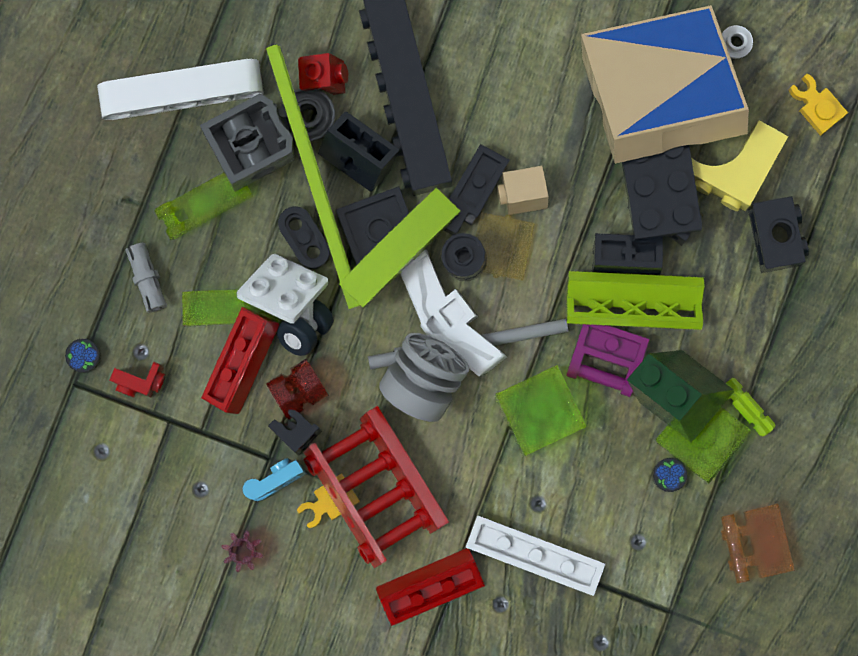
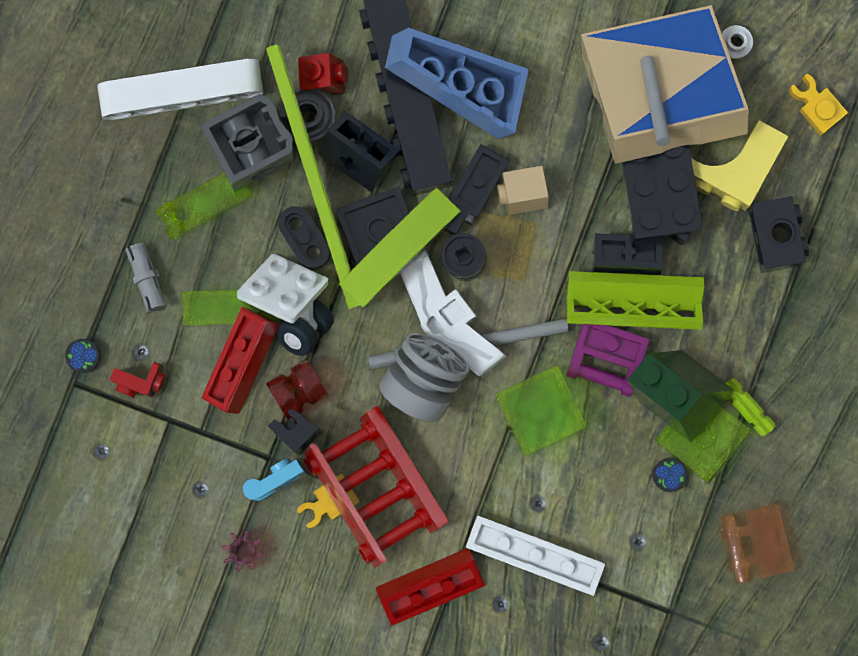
none -> medium blue wedge [385,28,529,139]
none -> light grey bar [640,56,670,146]

